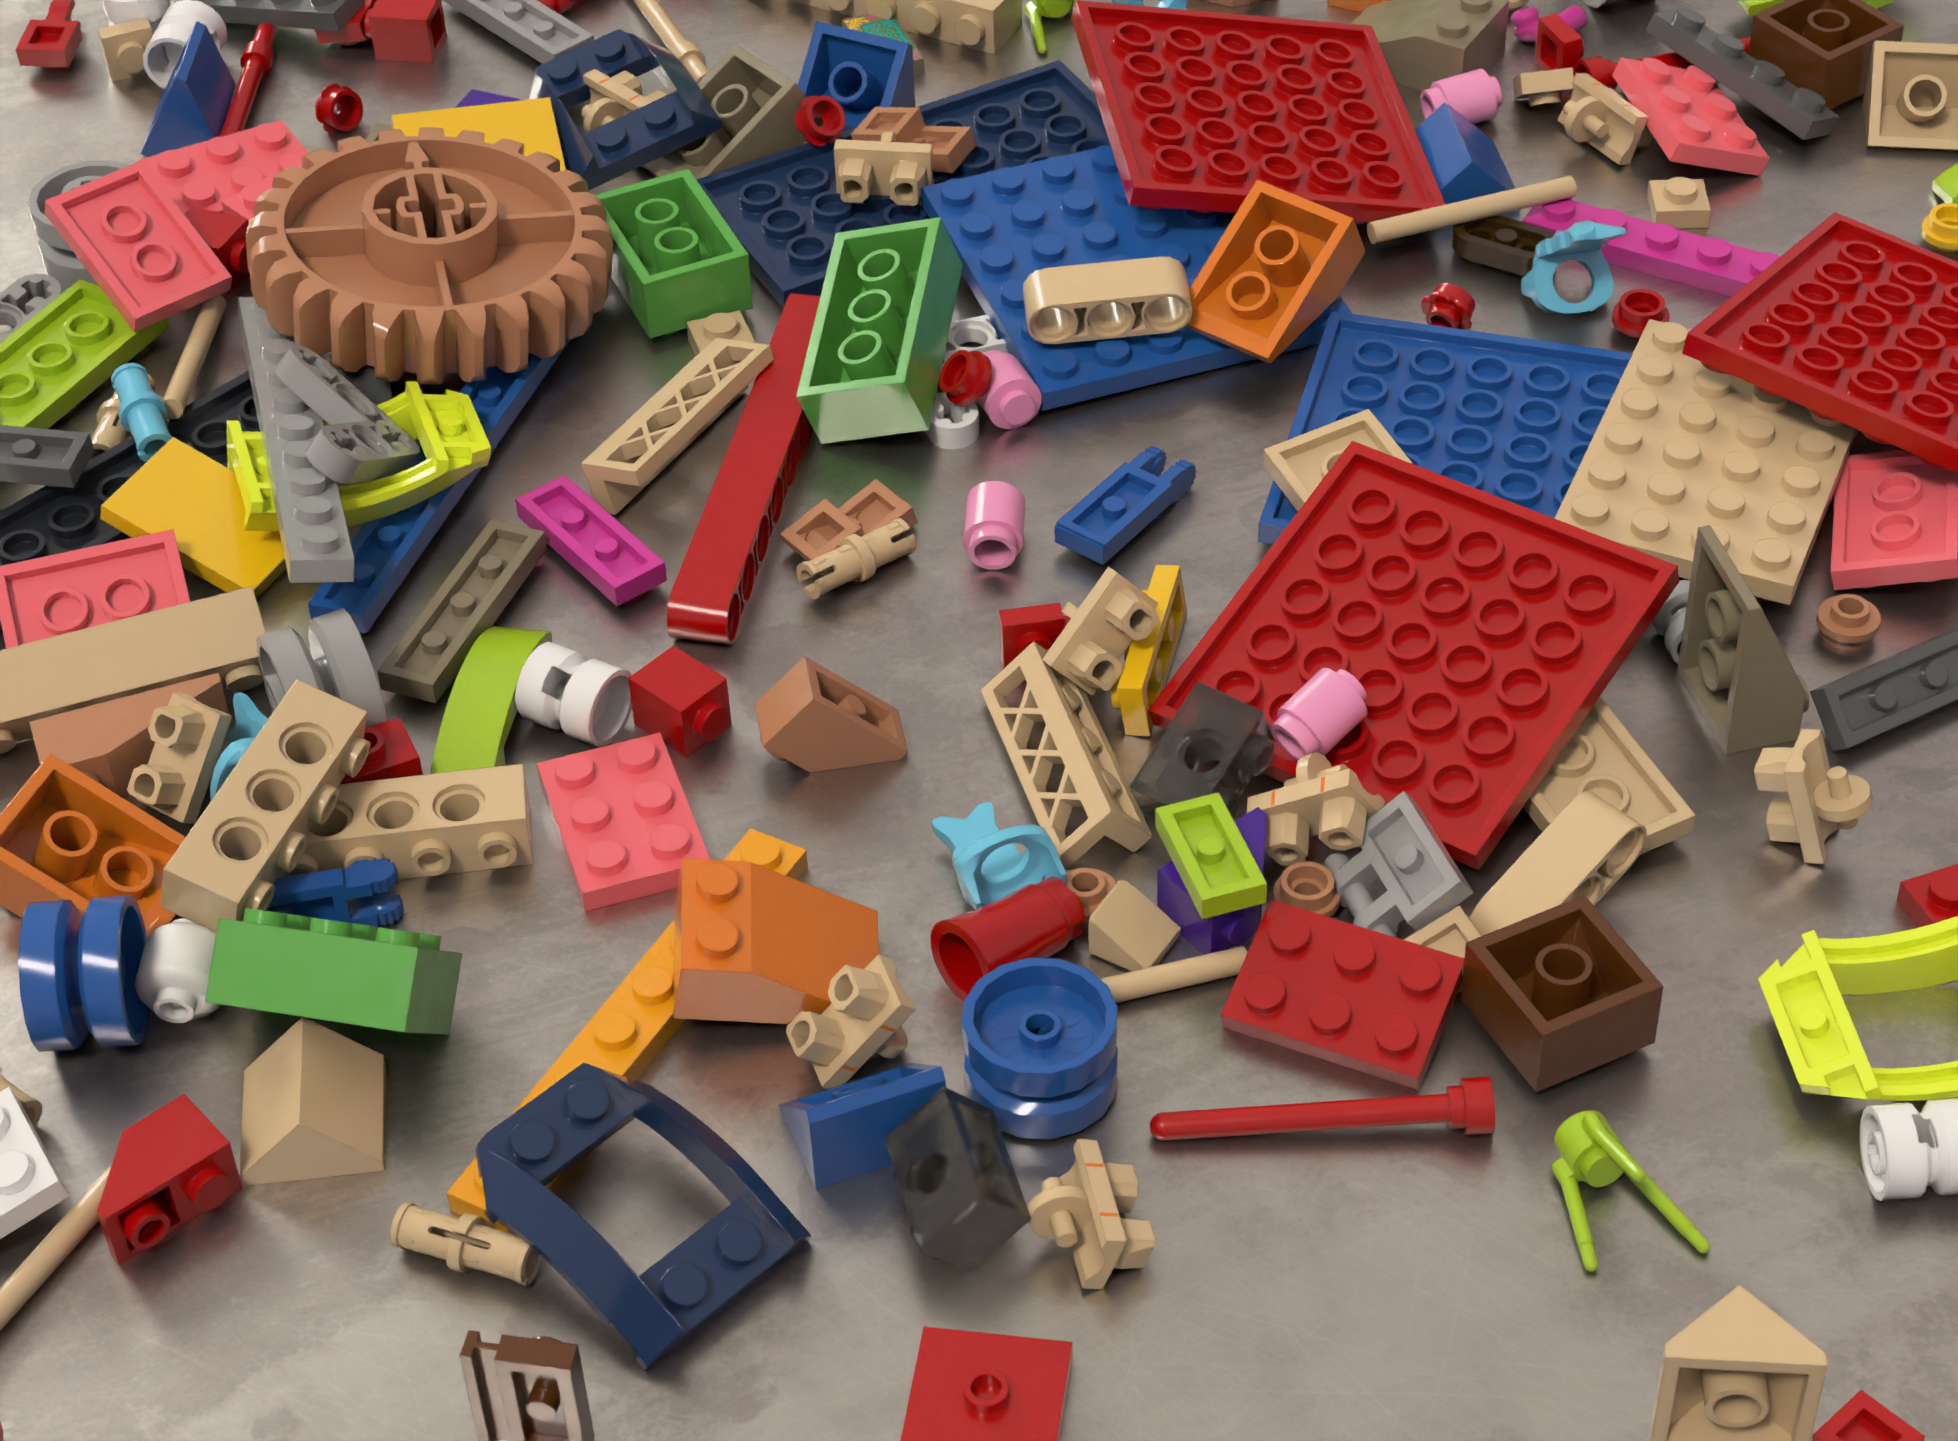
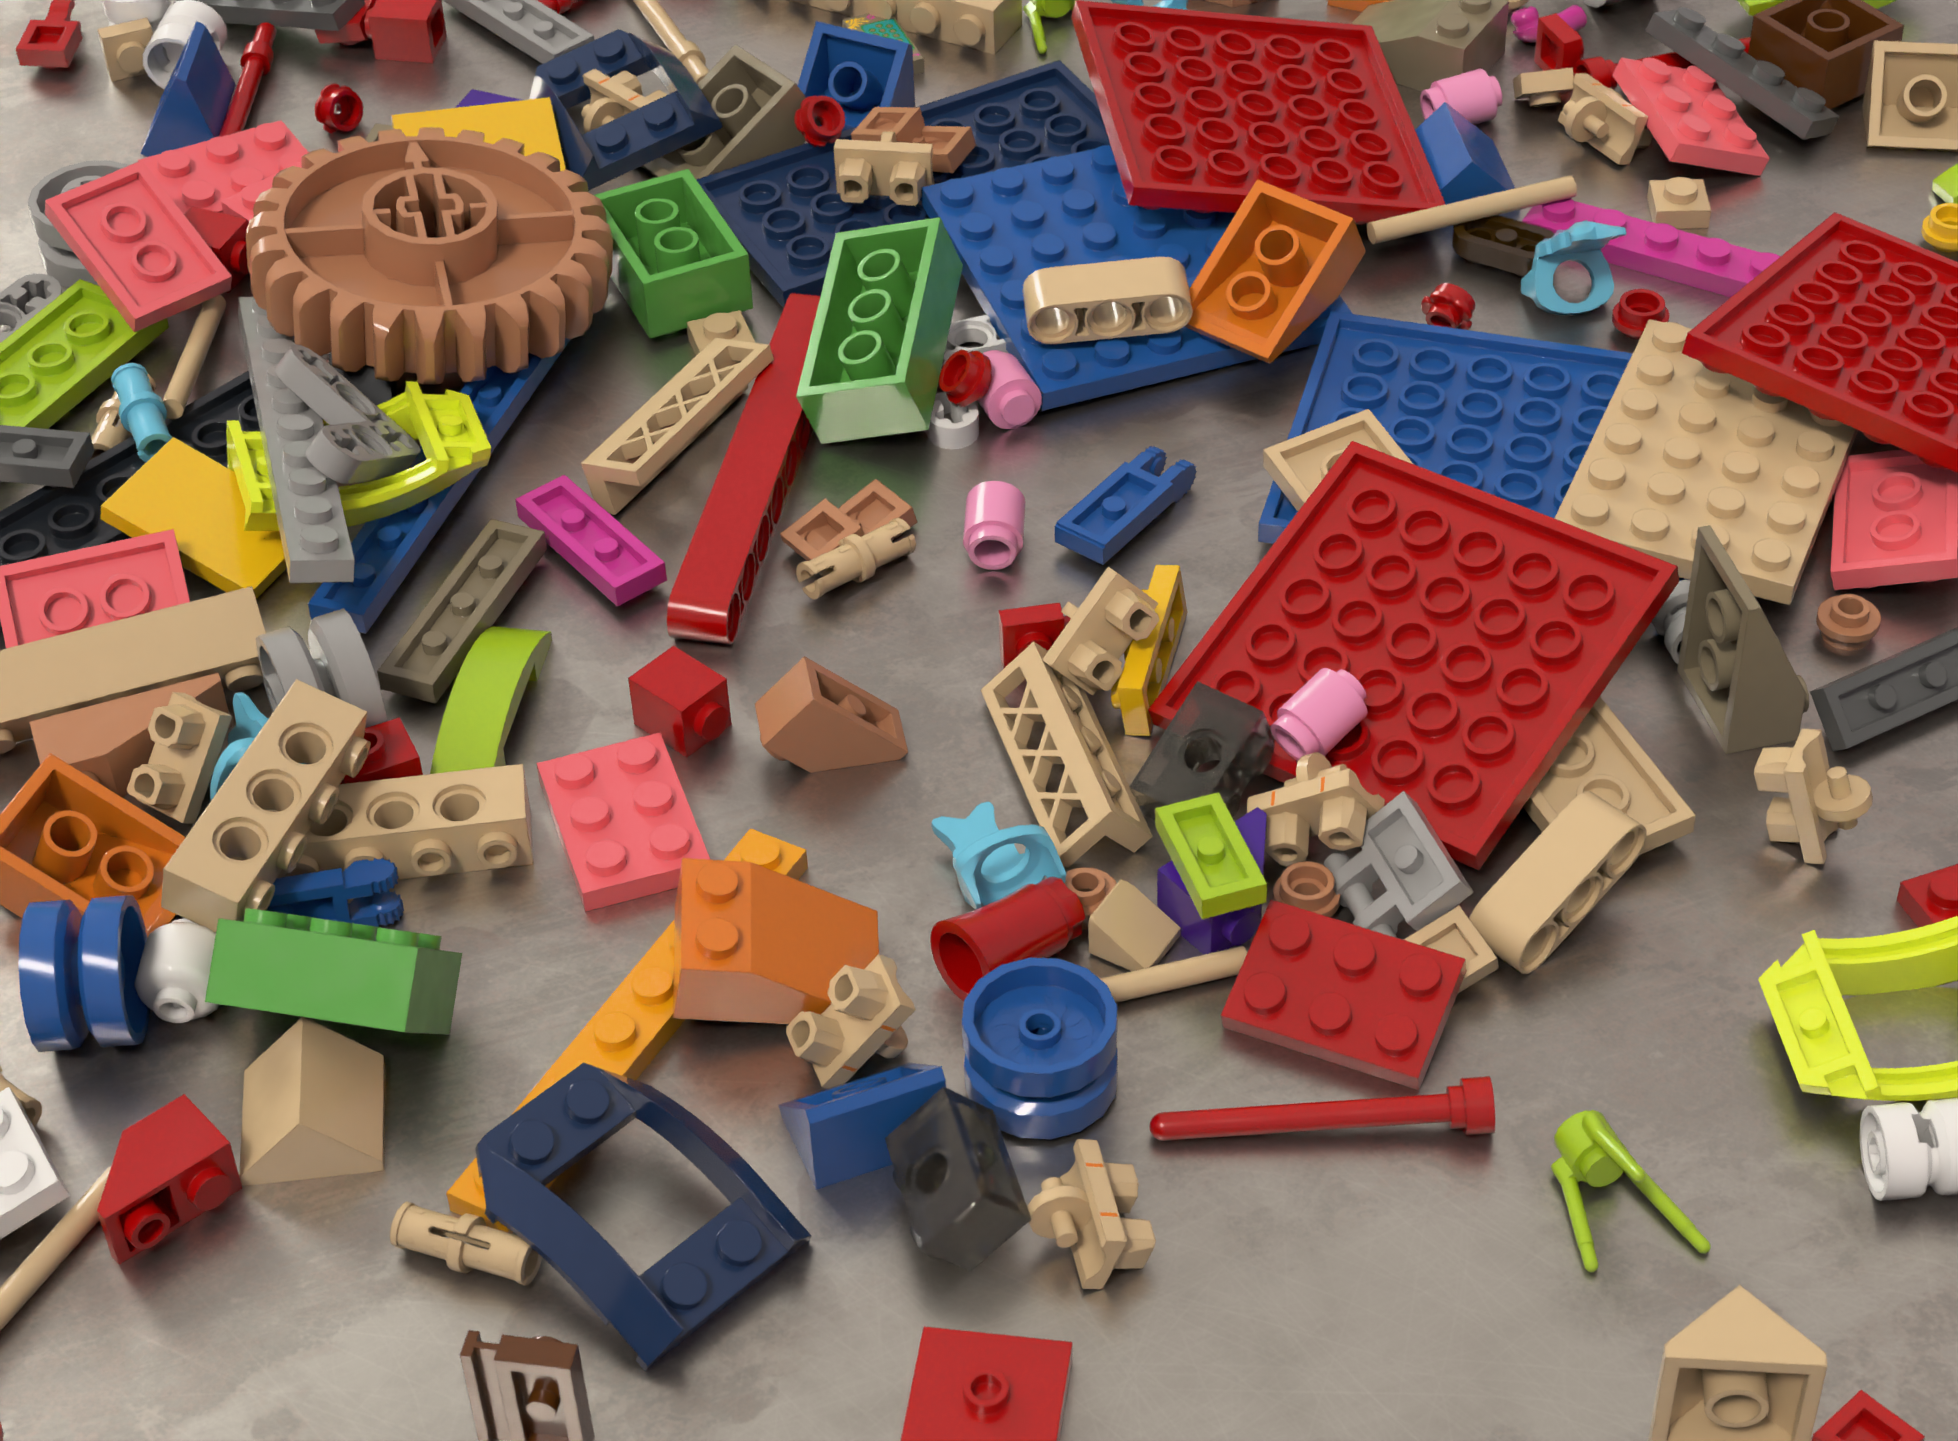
white wheel [515,642,632,747] -> none
reddish brown slope [1461,895,1663,1092] -> none

